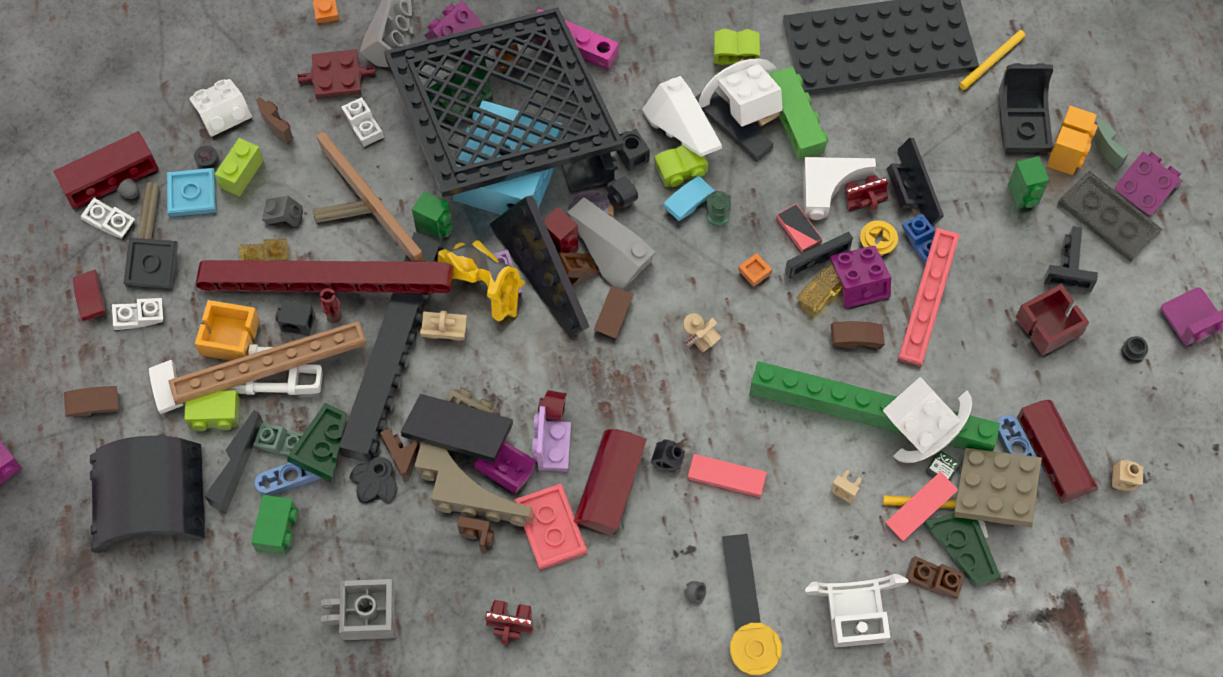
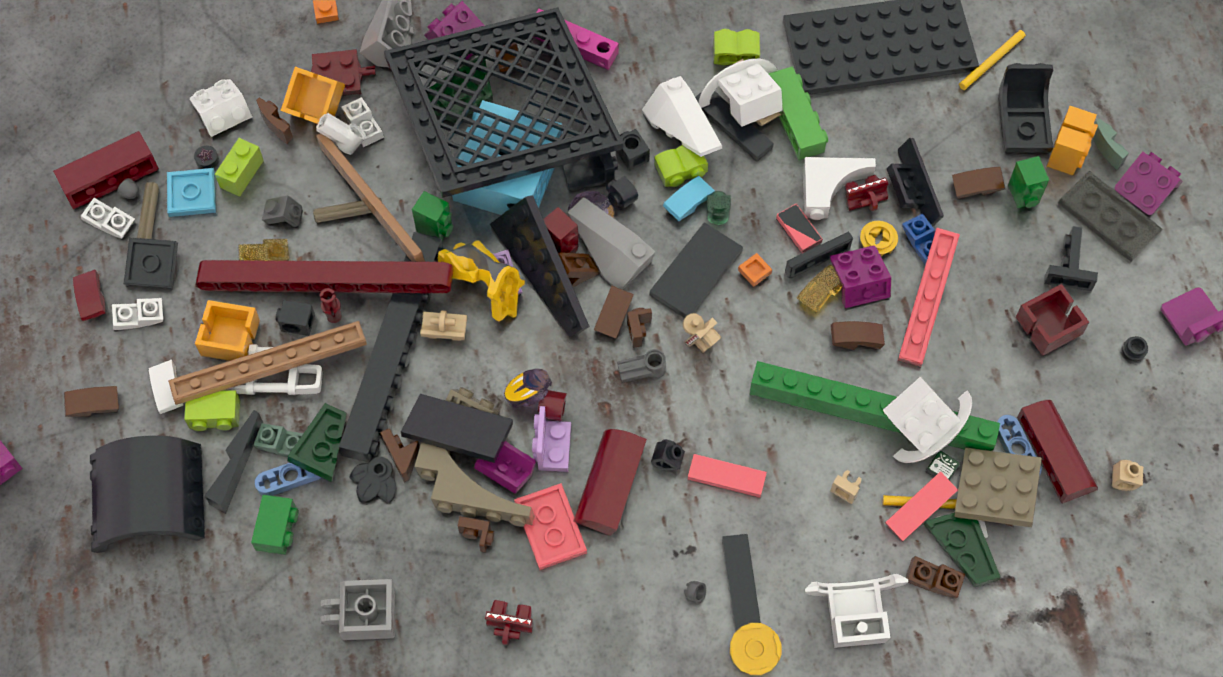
none -> light orange piece [281,67,345,124]
none -> white piece [316,113,366,155]
none -> tile [504,369,552,408]
none -> dark grey piece [617,349,666,383]
none -> reddish brown bracket [627,308,652,348]
none -> black tile [649,223,743,317]
none -> reddish brown slope [952,167,1006,199]

